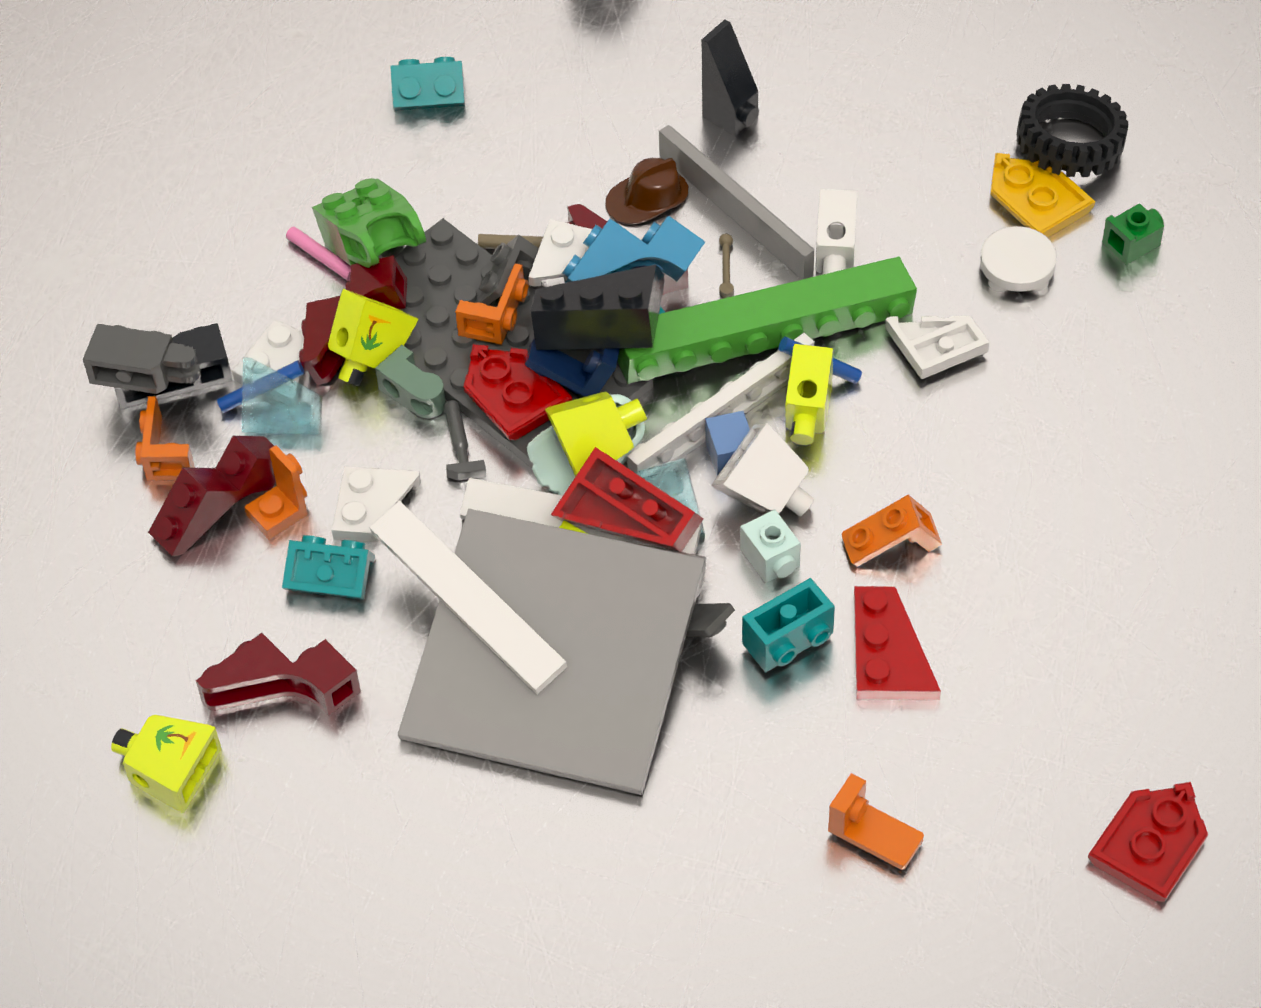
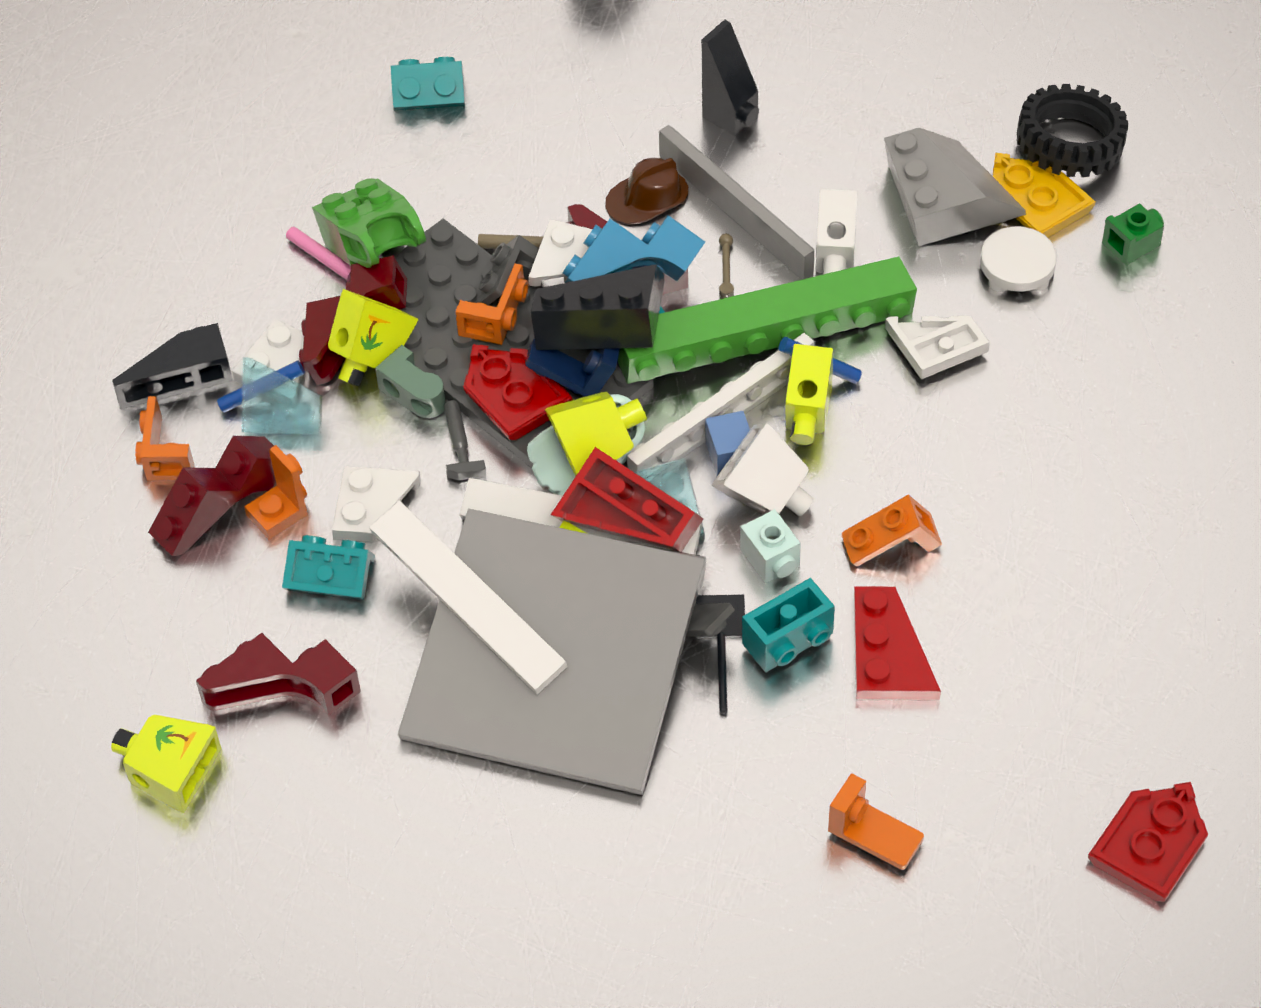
dark grey hinge [83,324,201,394] -> none
none -> black piece [696,594,745,714]
none -> light grey wedge [884,128,1026,246]

